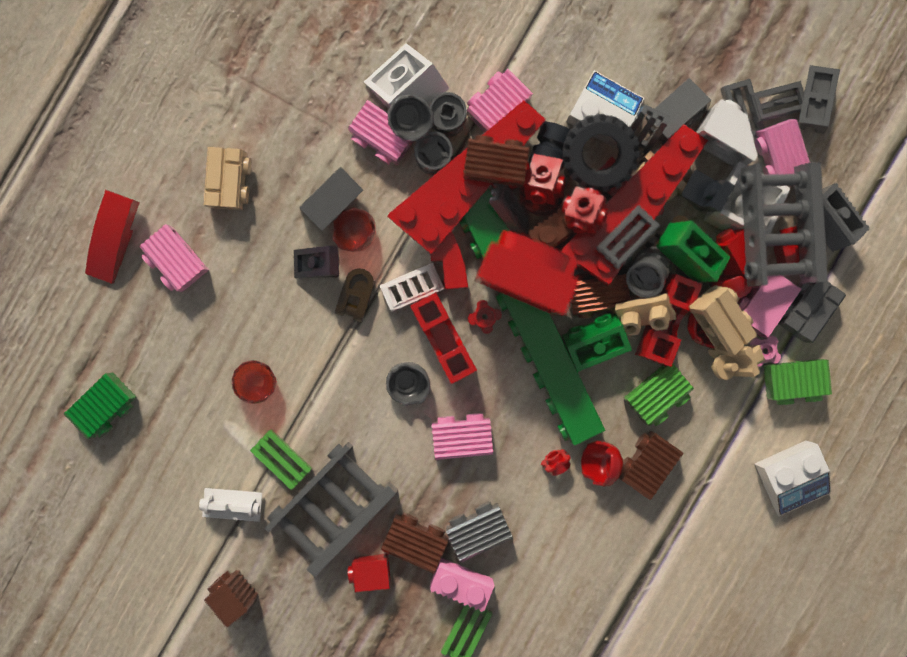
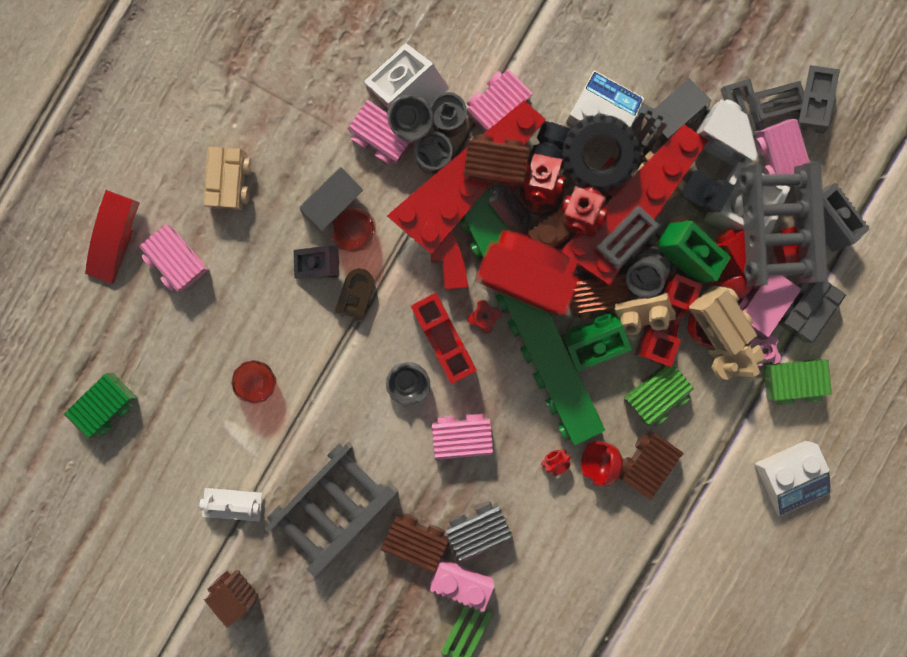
bright green tile [250,429,312,490] -> none
red brick [348,554,391,592] -> none
white slope [380,263,444,312] -> none

